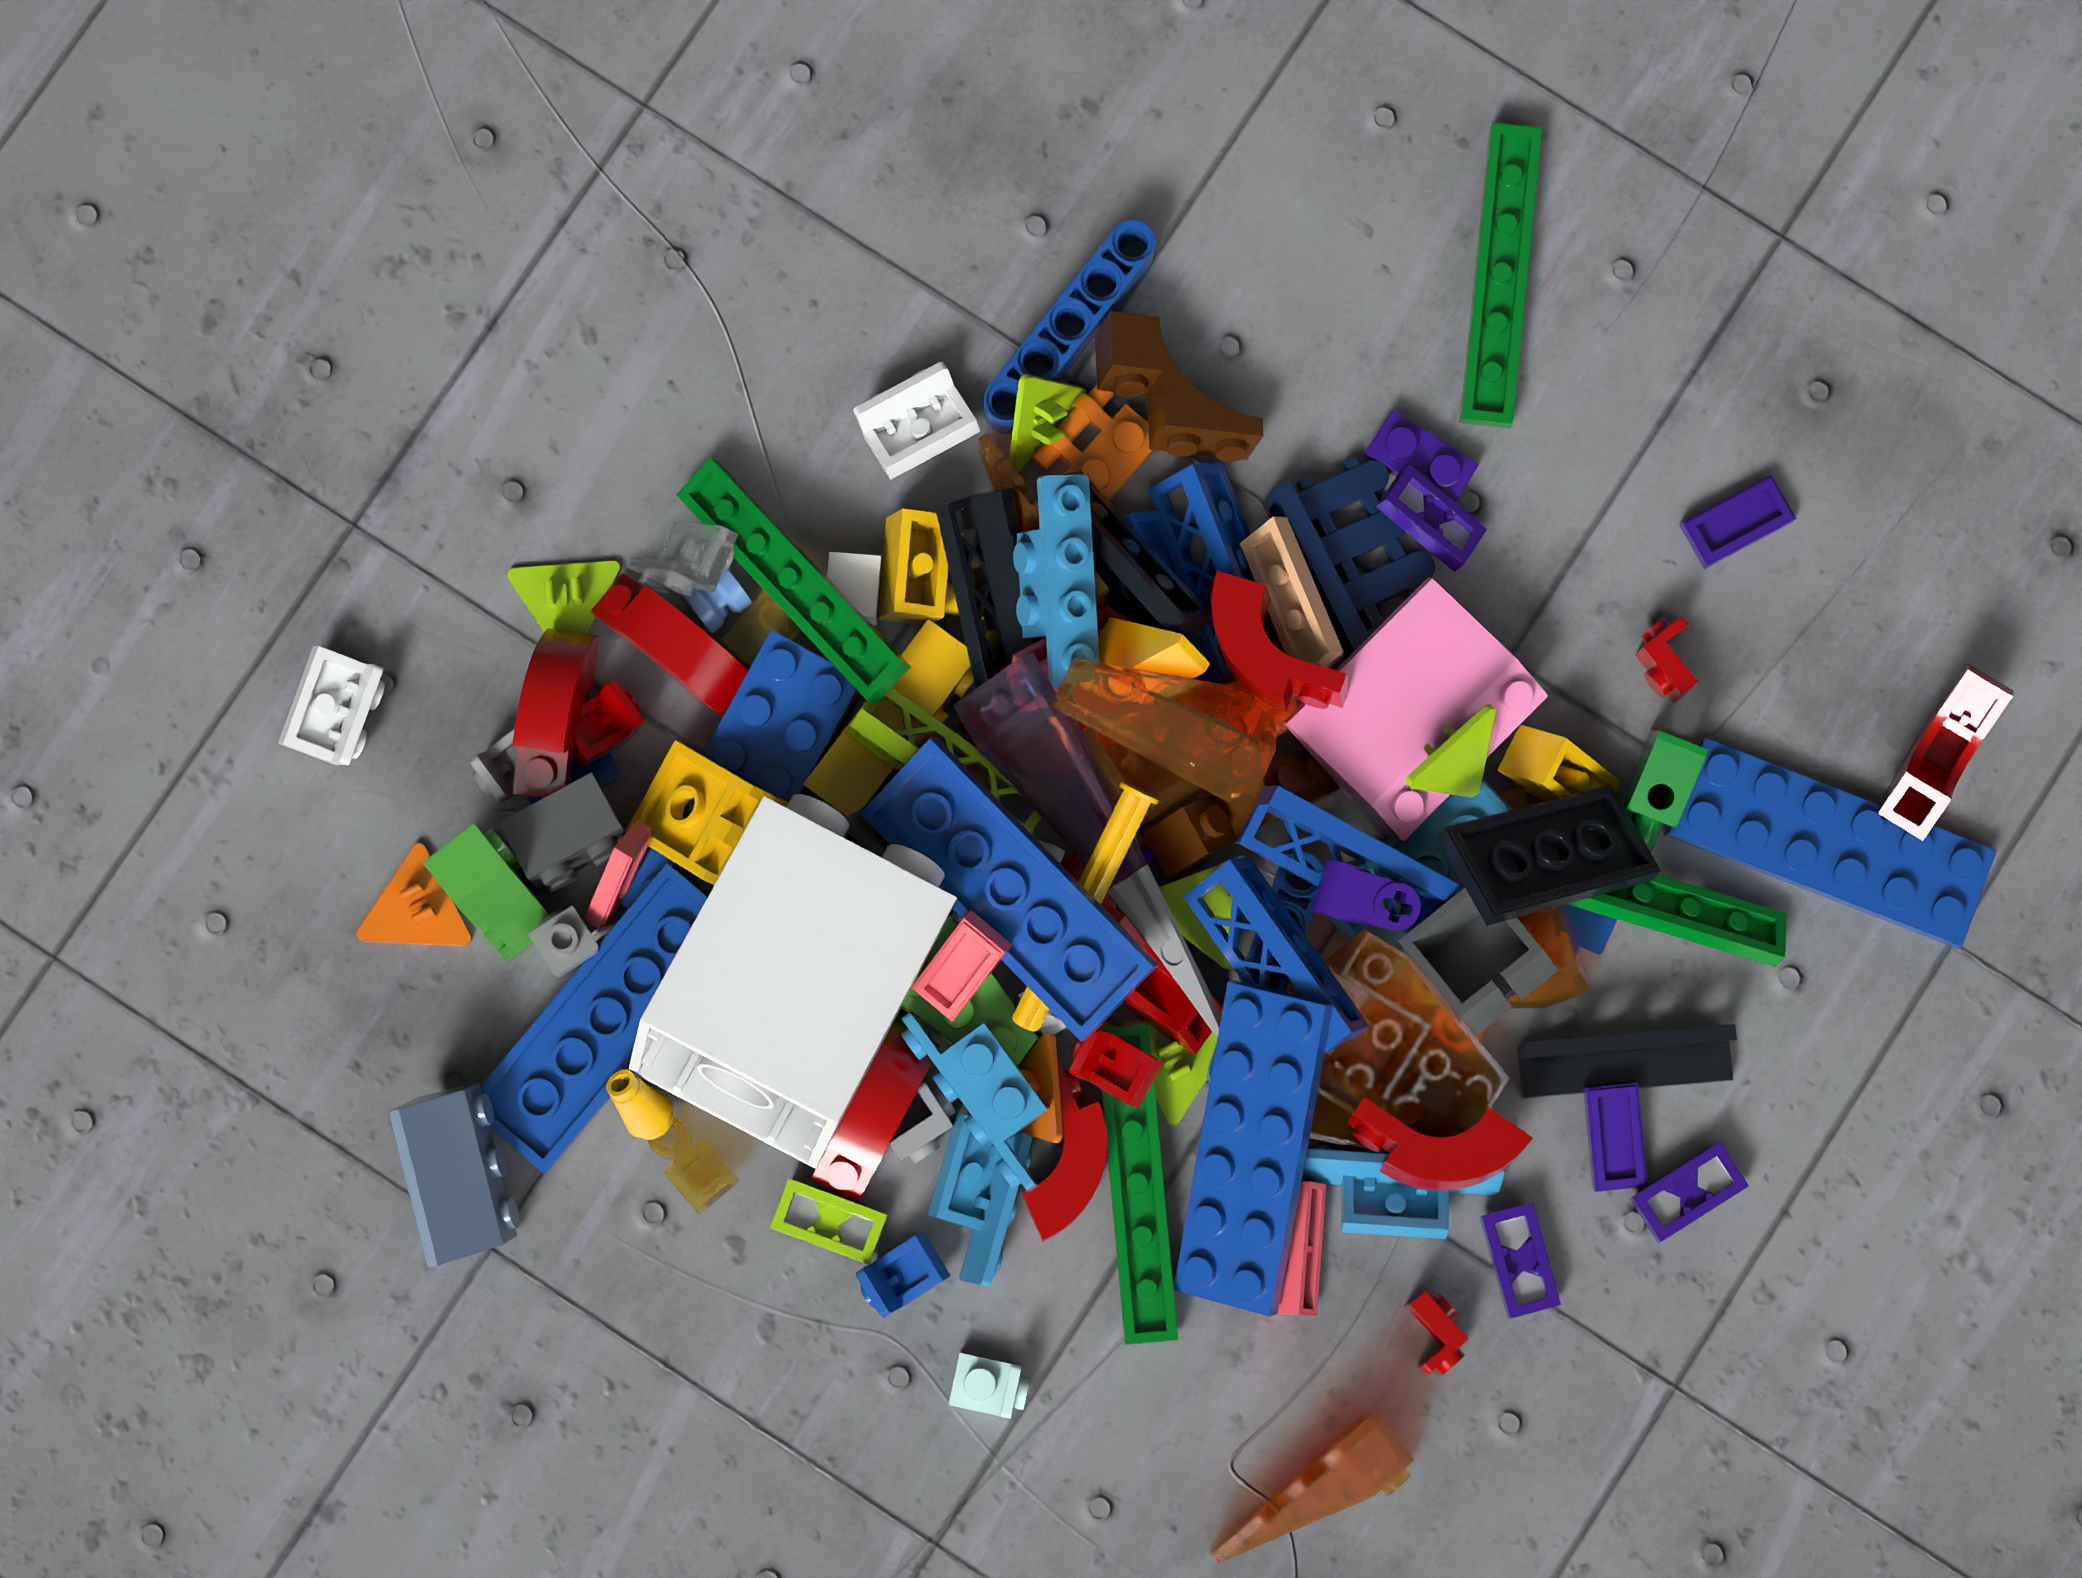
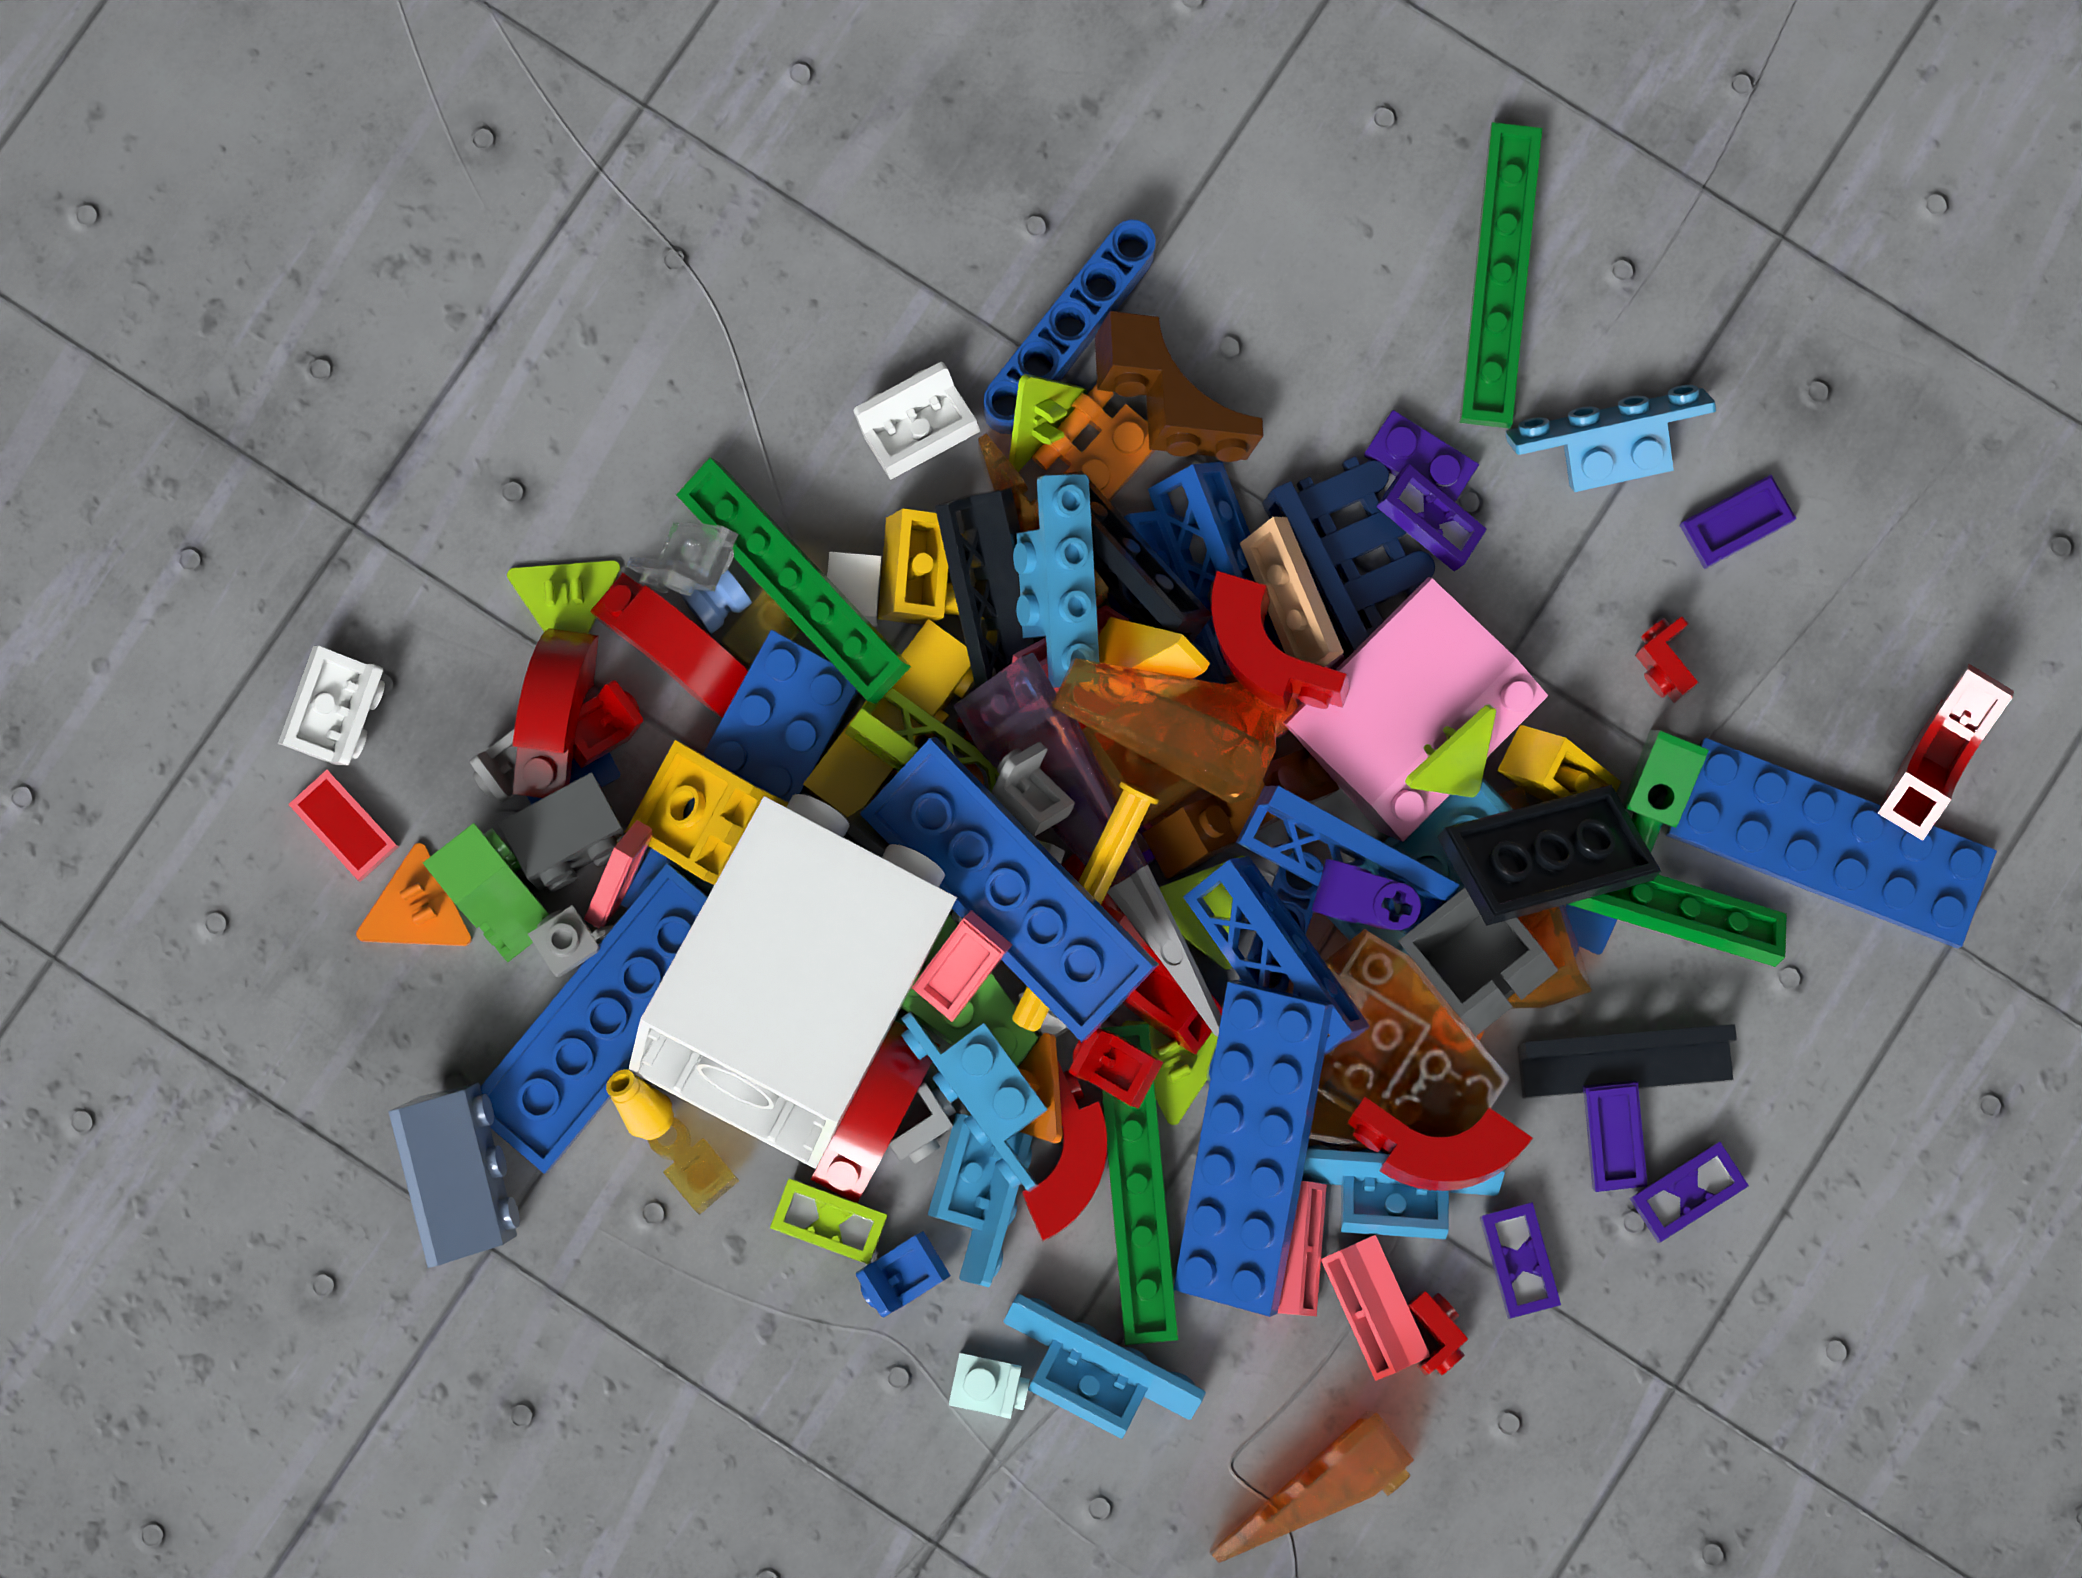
none -> red tile [288,770,399,882]
none -> light grey bracket [991,742,1075,836]
none -> dark azure bracket [1004,1294,1206,1439]
none -> coral piece [1321,1235,1431,1381]
none -> bracket [1505,385,1716,492]

